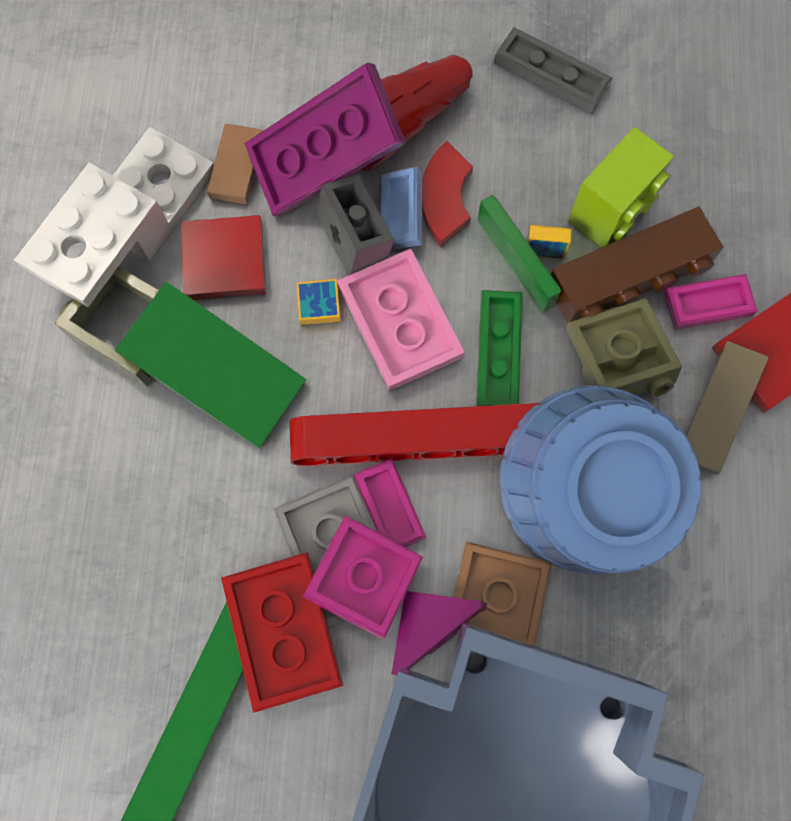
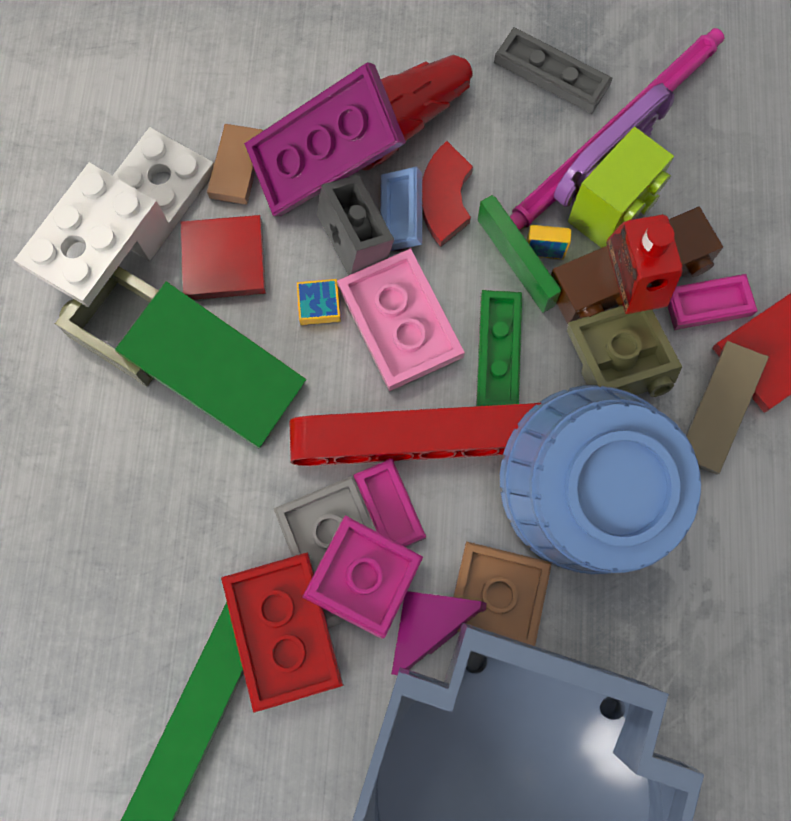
none -> dark pink piece [510,28,725,231]
none -> medium lavender tile [554,83,675,207]
none -> red torso [606,214,682,314]

